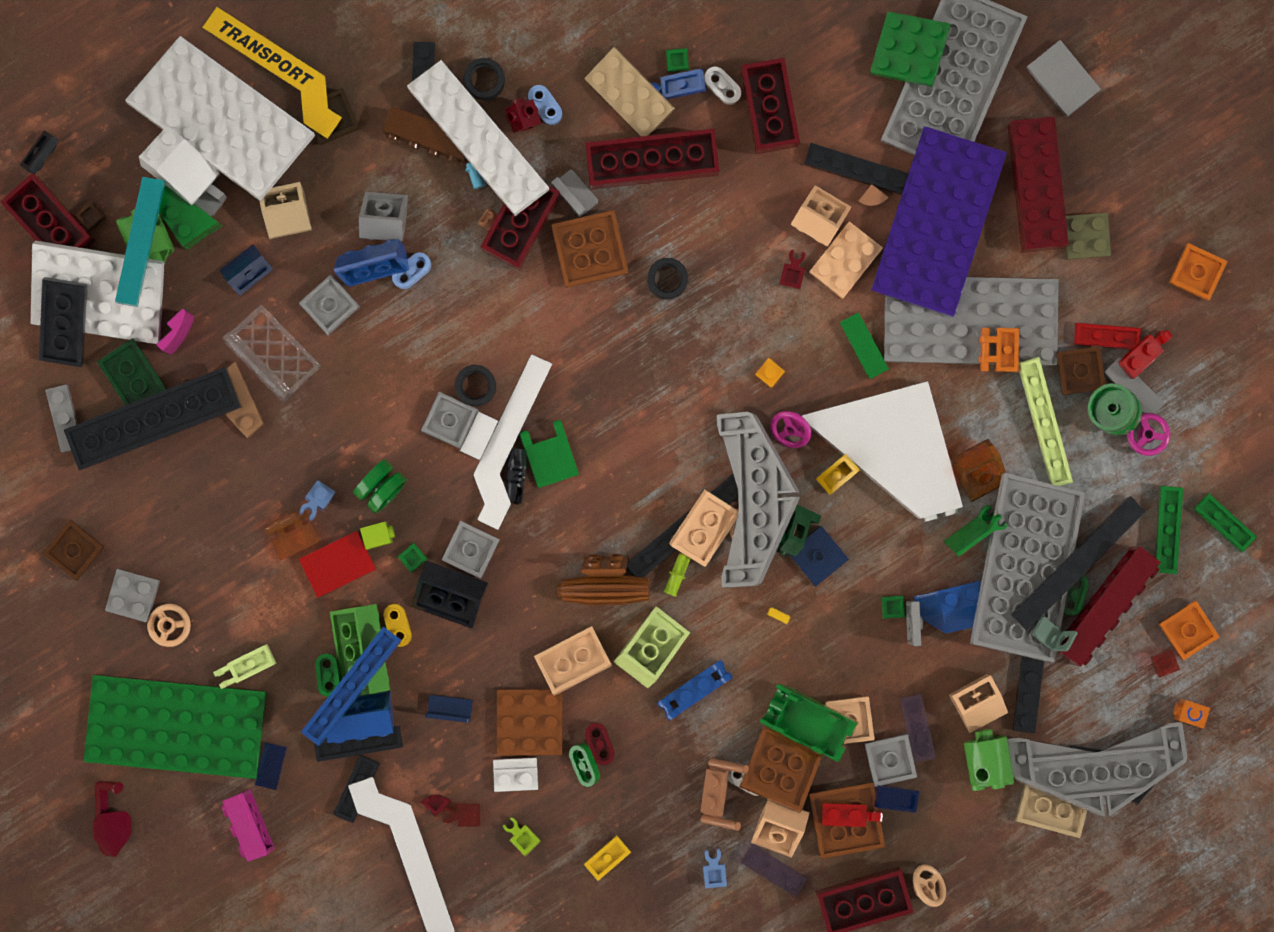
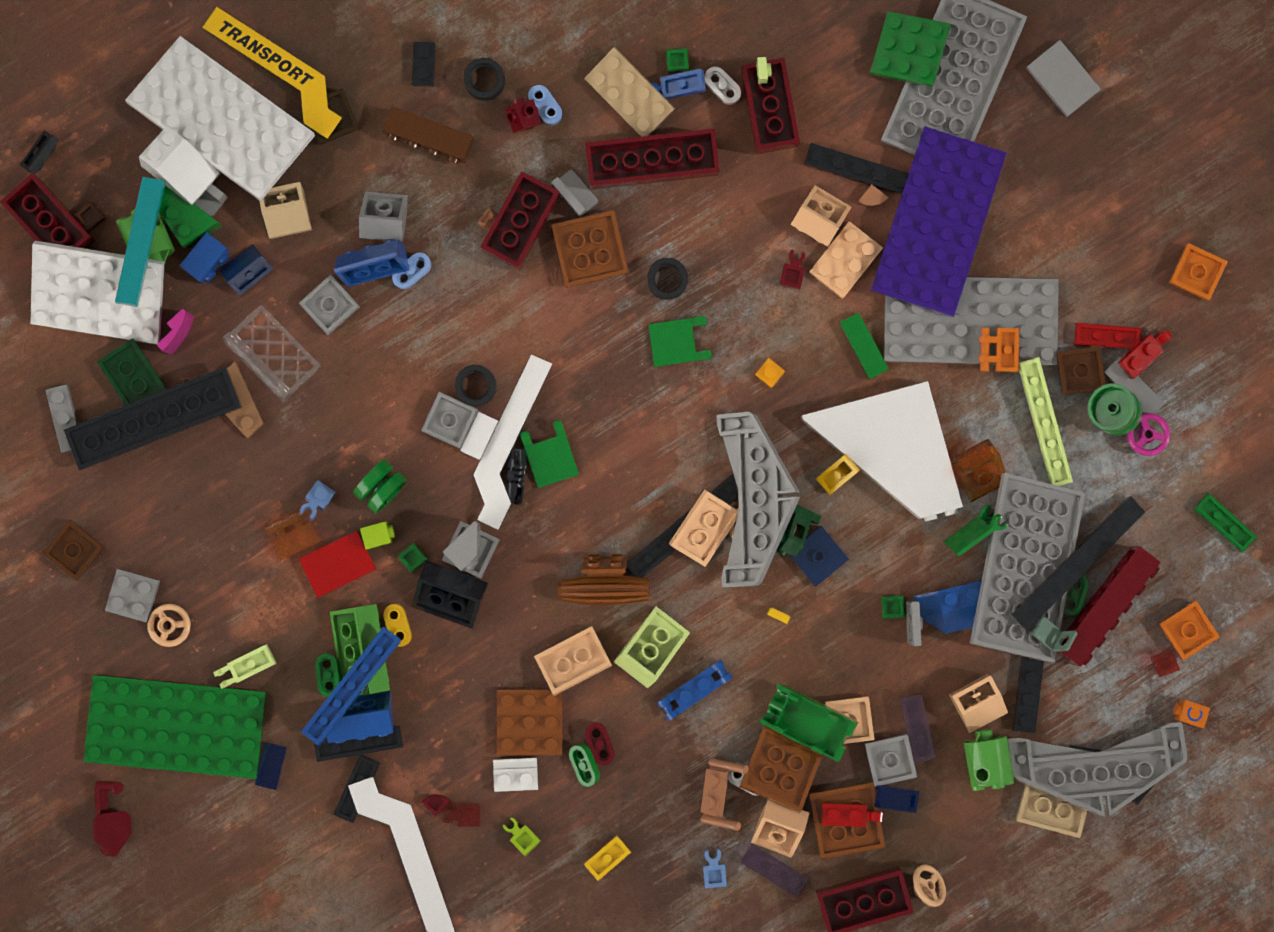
black tile [39,277,87,367] -> none
dark pink slope [222,789,275,862] -> none
white plate [407,60,549,216] -> none
dark blue panel [426,694,473,723] -> none
medium azure pin [465,163,487,189] -> none
lime axle [663,553,691,597] -> none
dark pink piece [770,411,811,448] -> none
dark red brick [1008,116,1069,253] -> none
olive plate [1066,213,1111,260] -> none
green plate [1155,486,1183,574] -> none
none -> blue brick [180,232,230,284]
none -> light grey slope [443,521,481,571]
none -> green flag [648,316,712,367]
none -> yellowish green plate [756,57,771,84]

